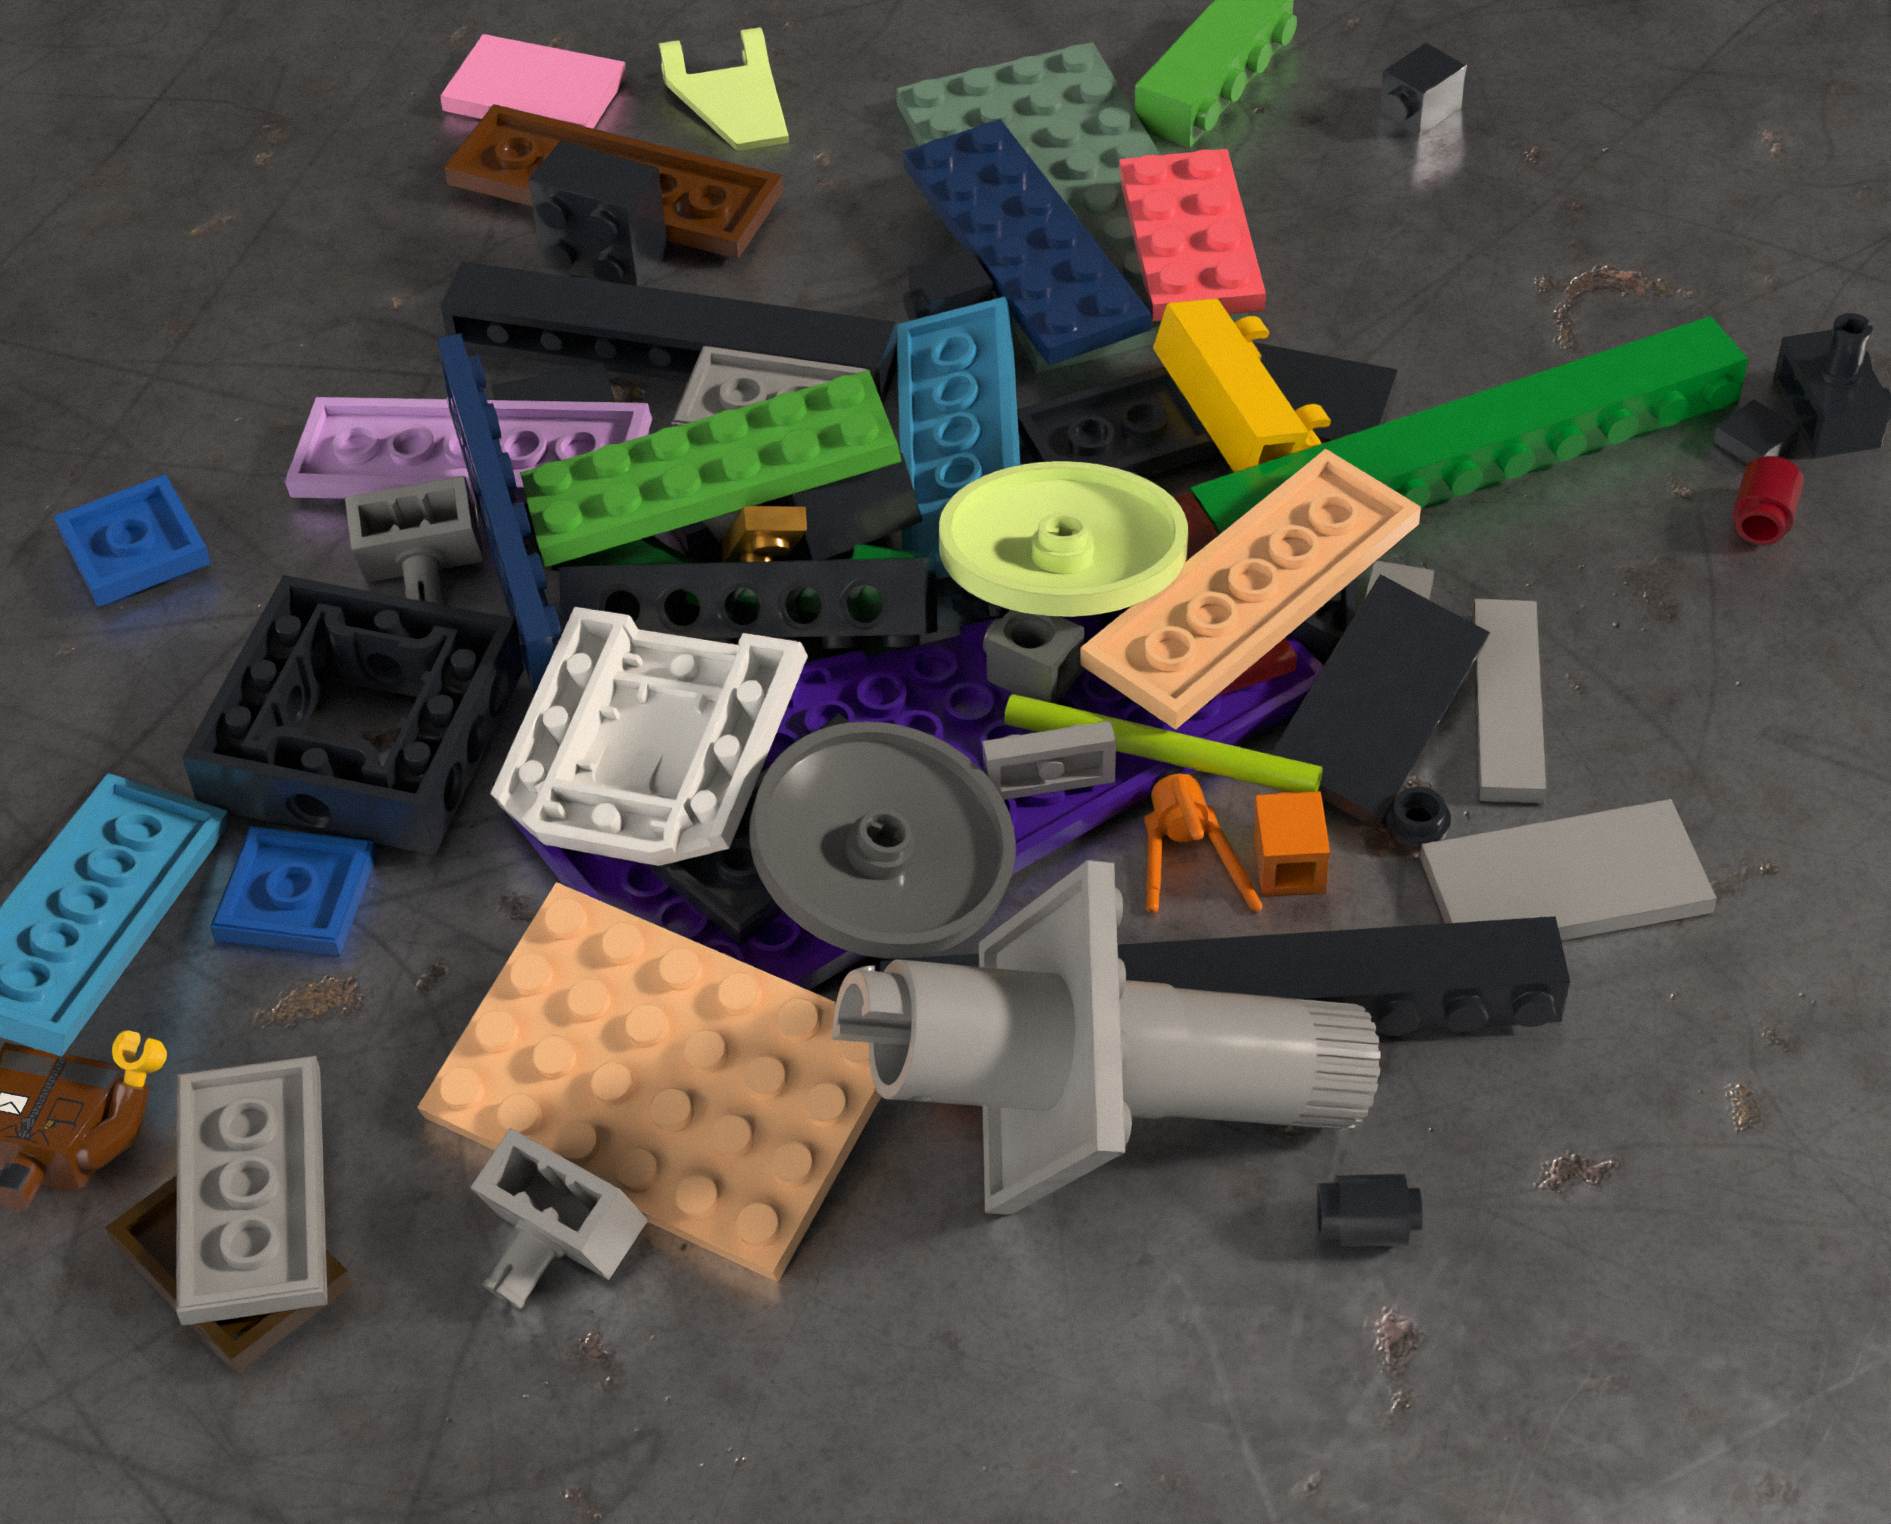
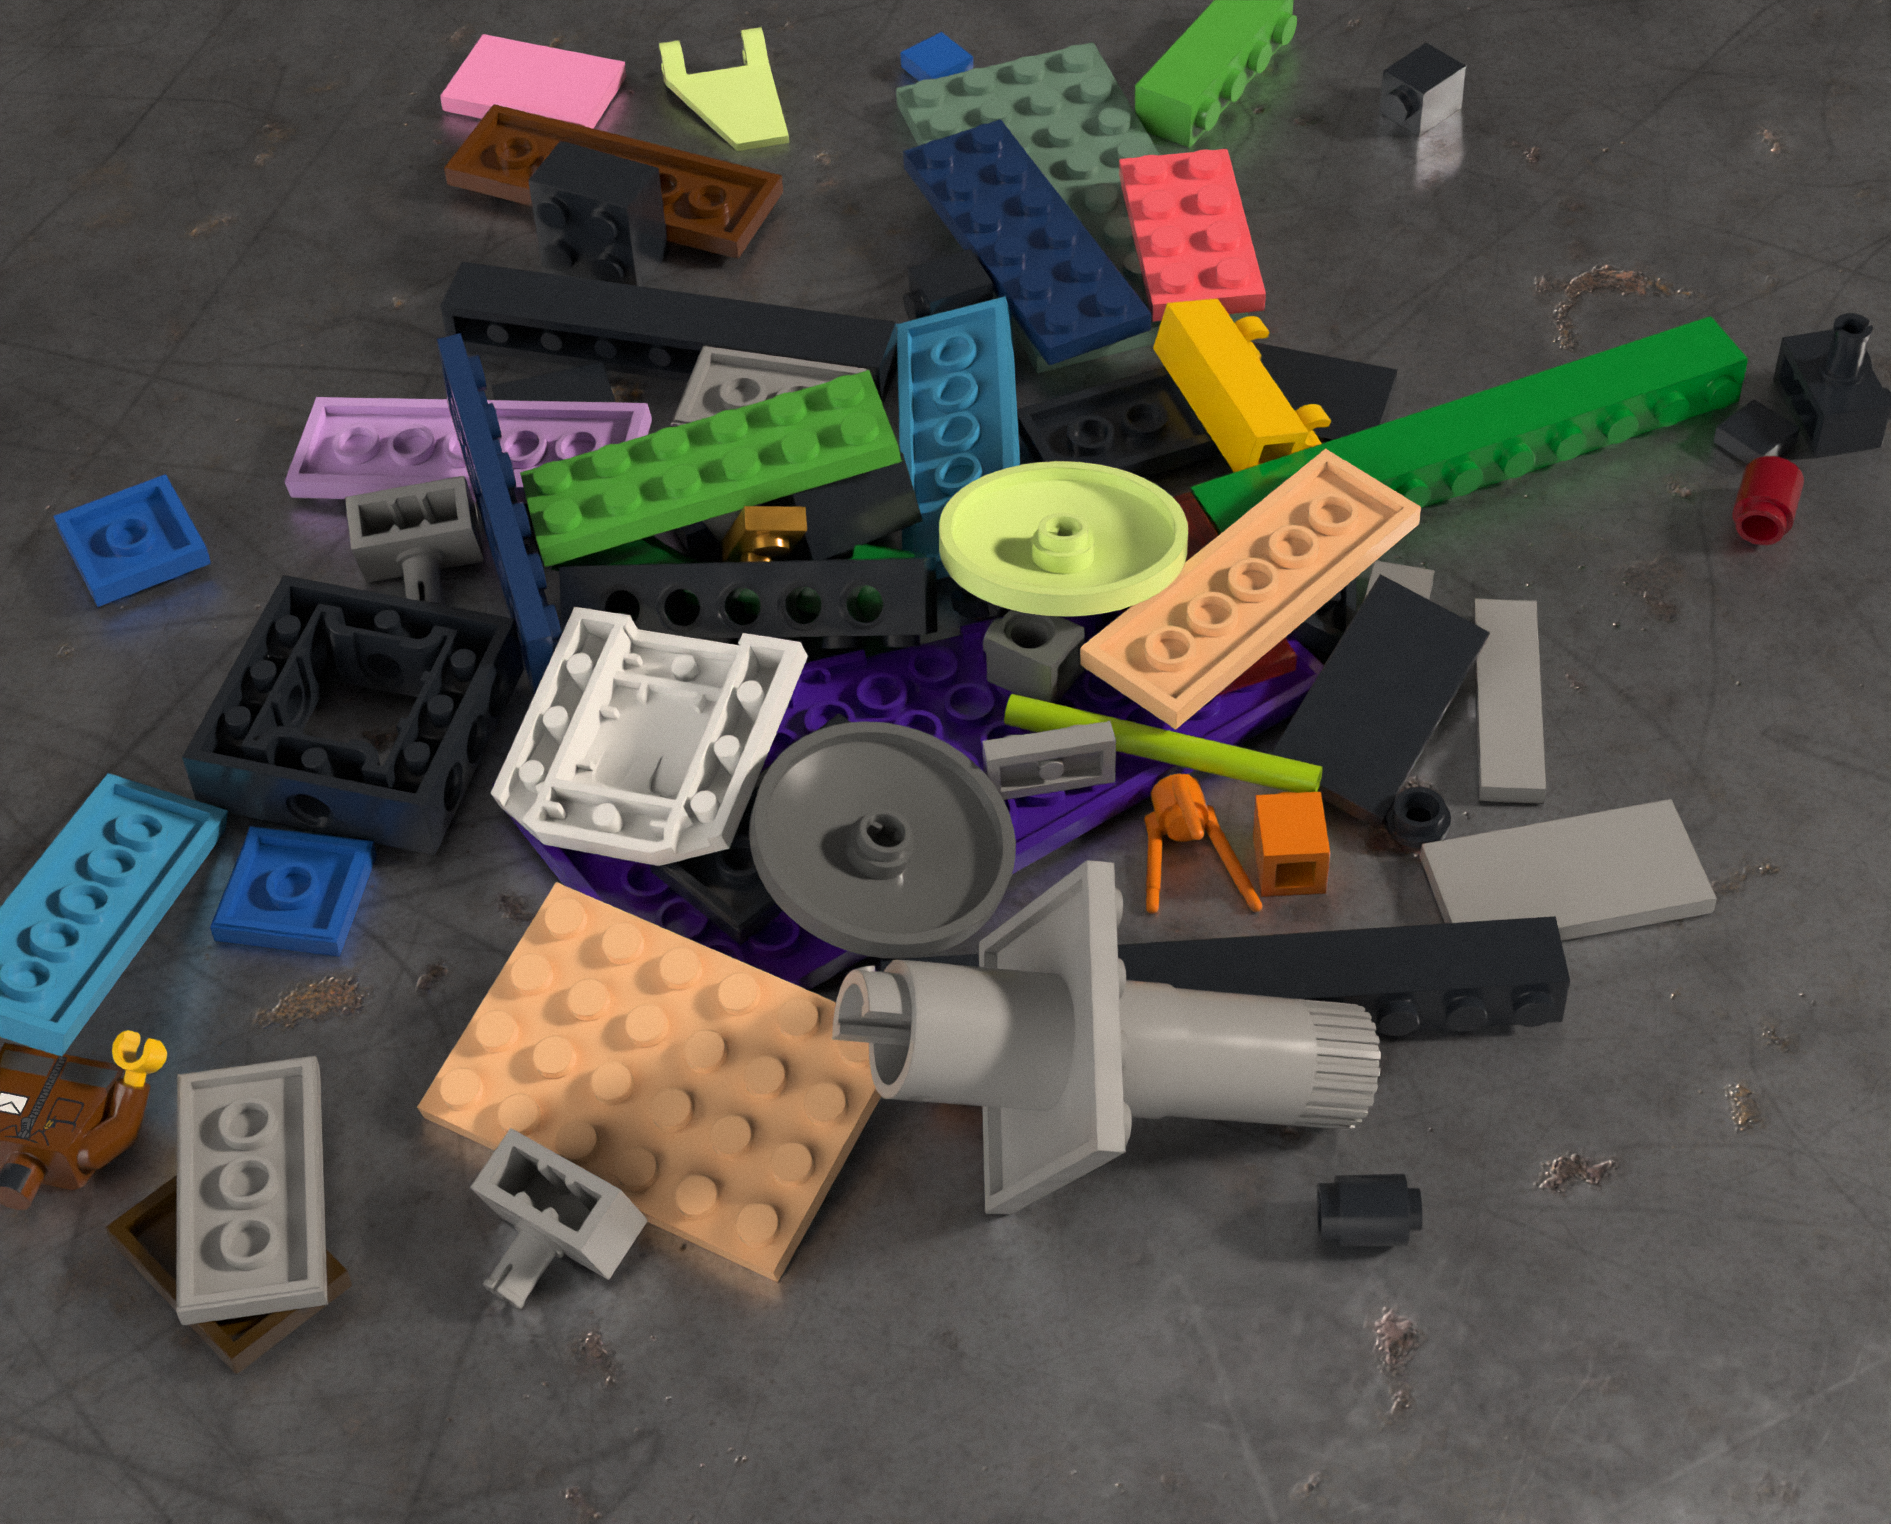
none -> blue tile [900,32,973,81]

